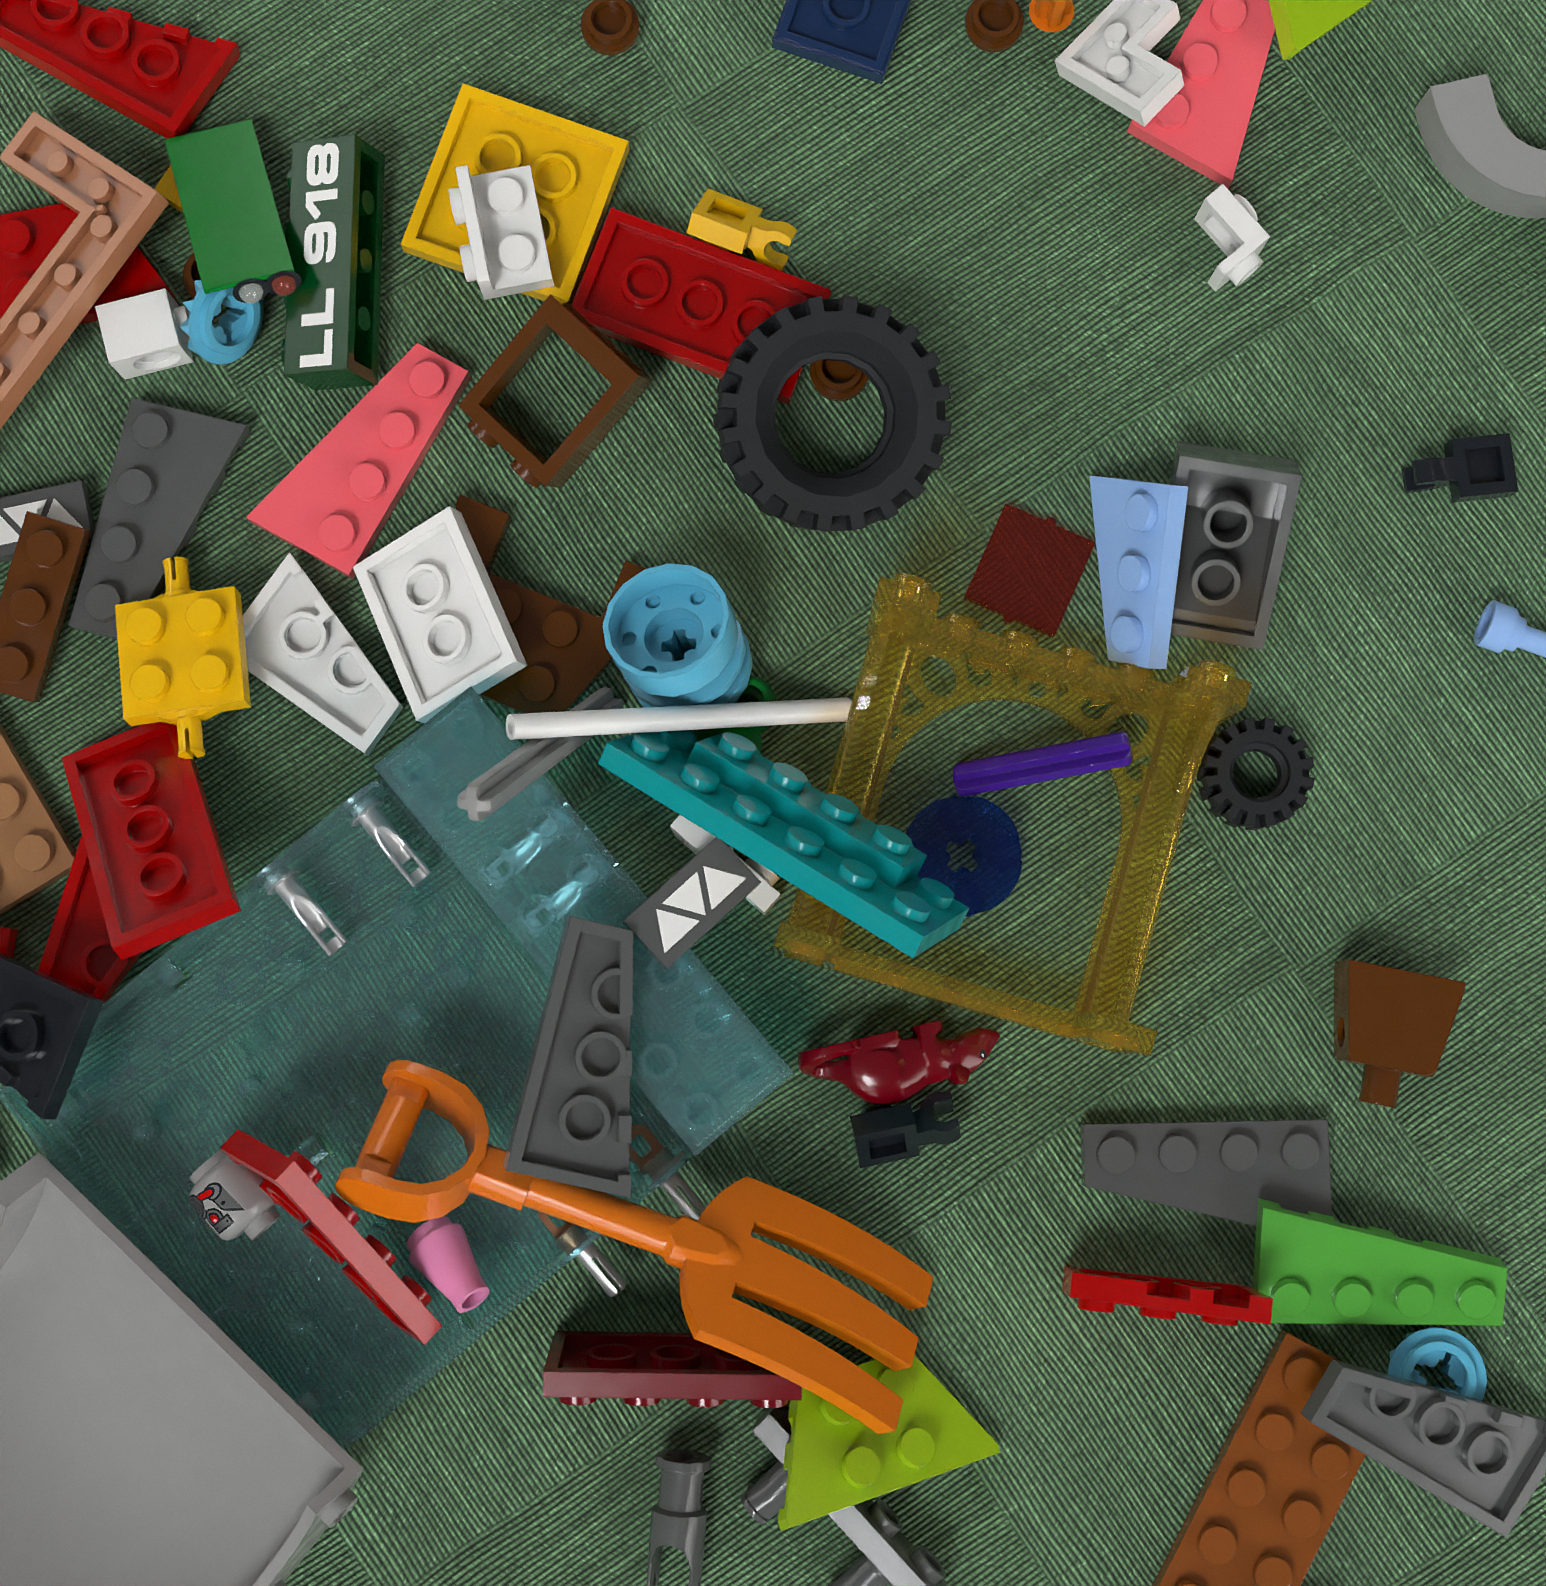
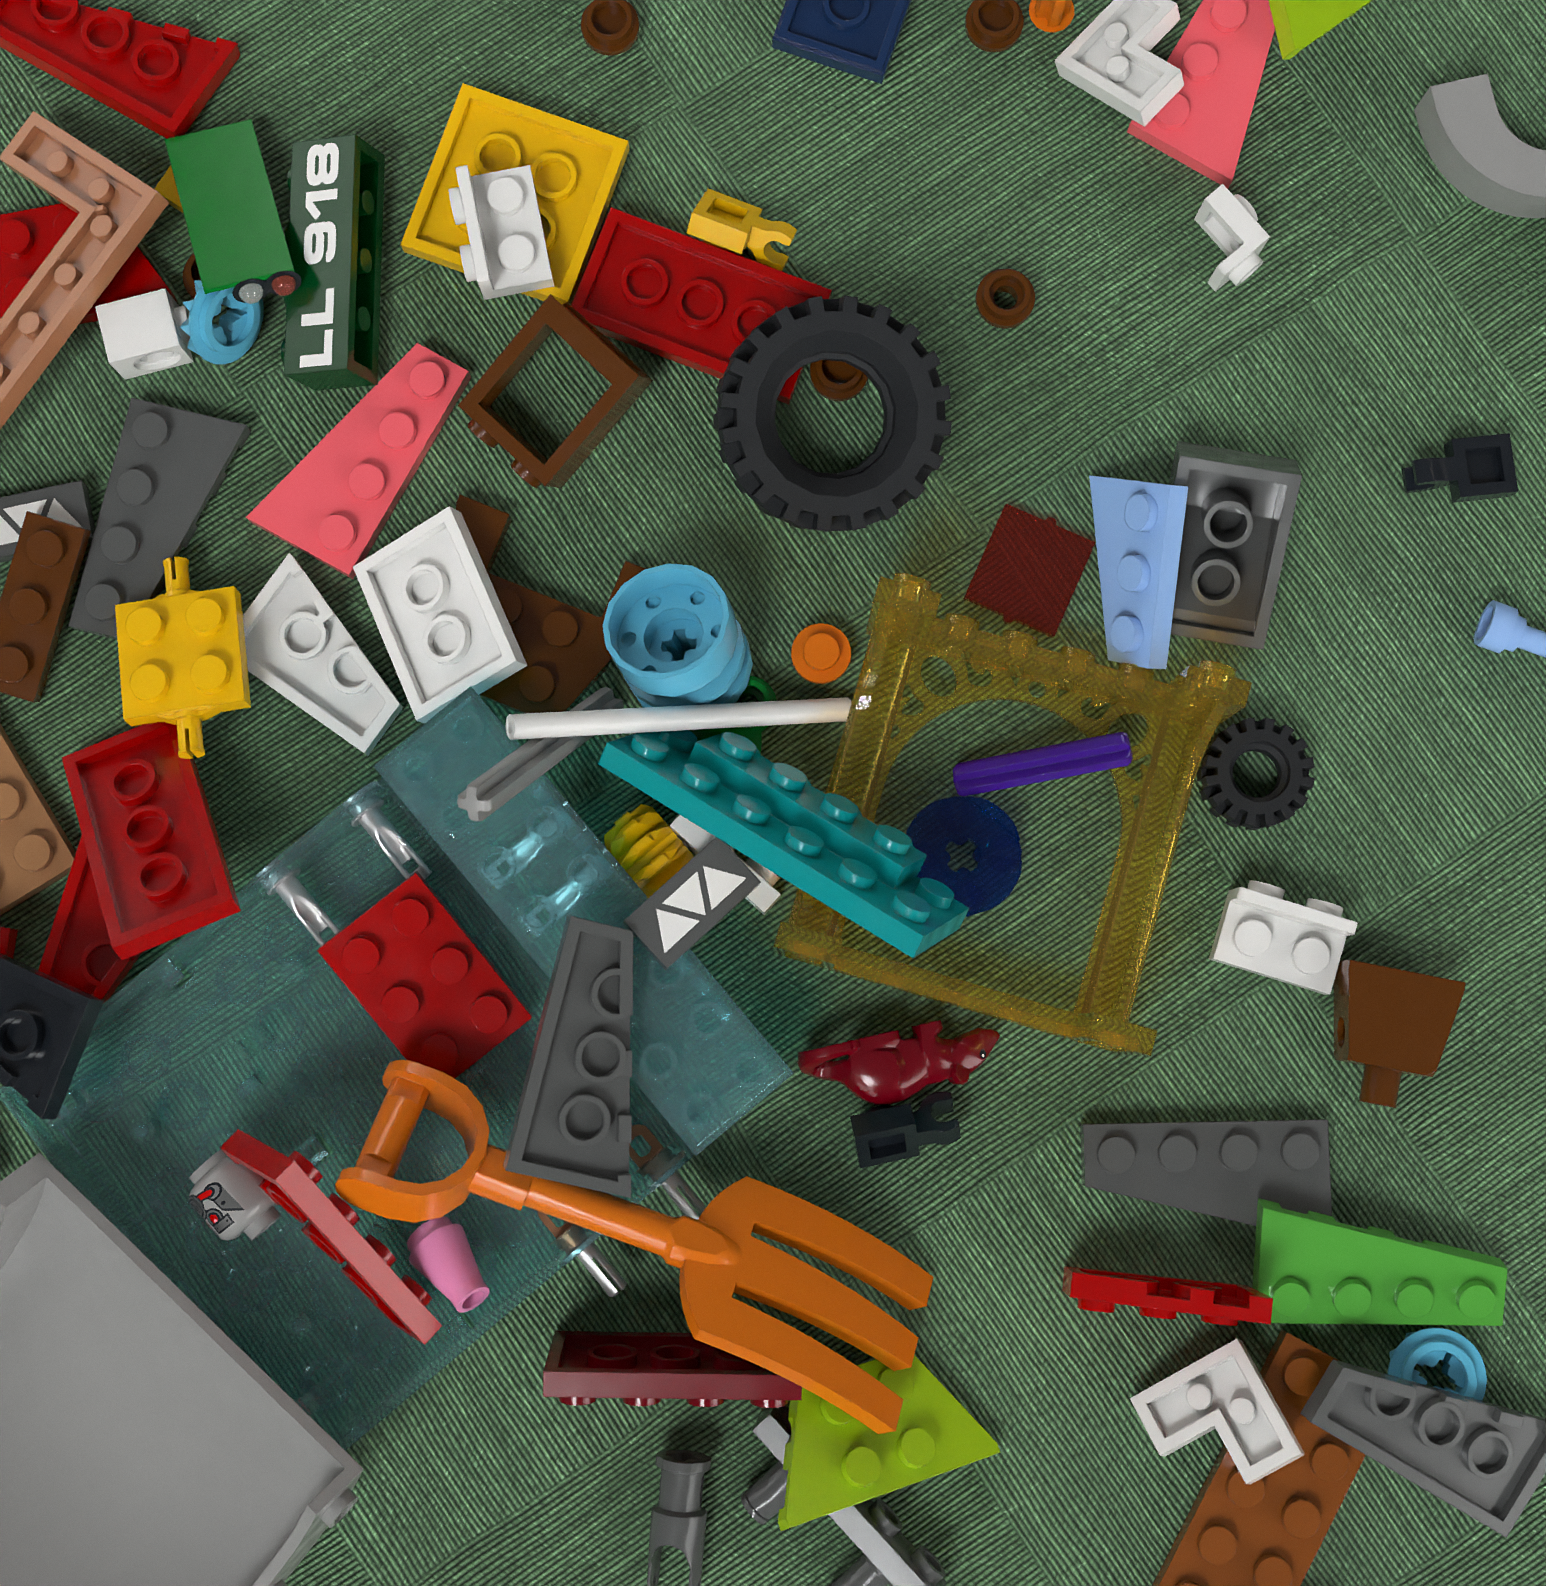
none -> red plate [317,871,533,1079]
none -> yellow gear [604,804,694,898]
none -> orange plate [791,623,851,684]
none -> reddish brown plate [975,269,1035,329]
none -> white plate [1130,1338,1305,1485]
none -> white bracket [1209,880,1358,995]

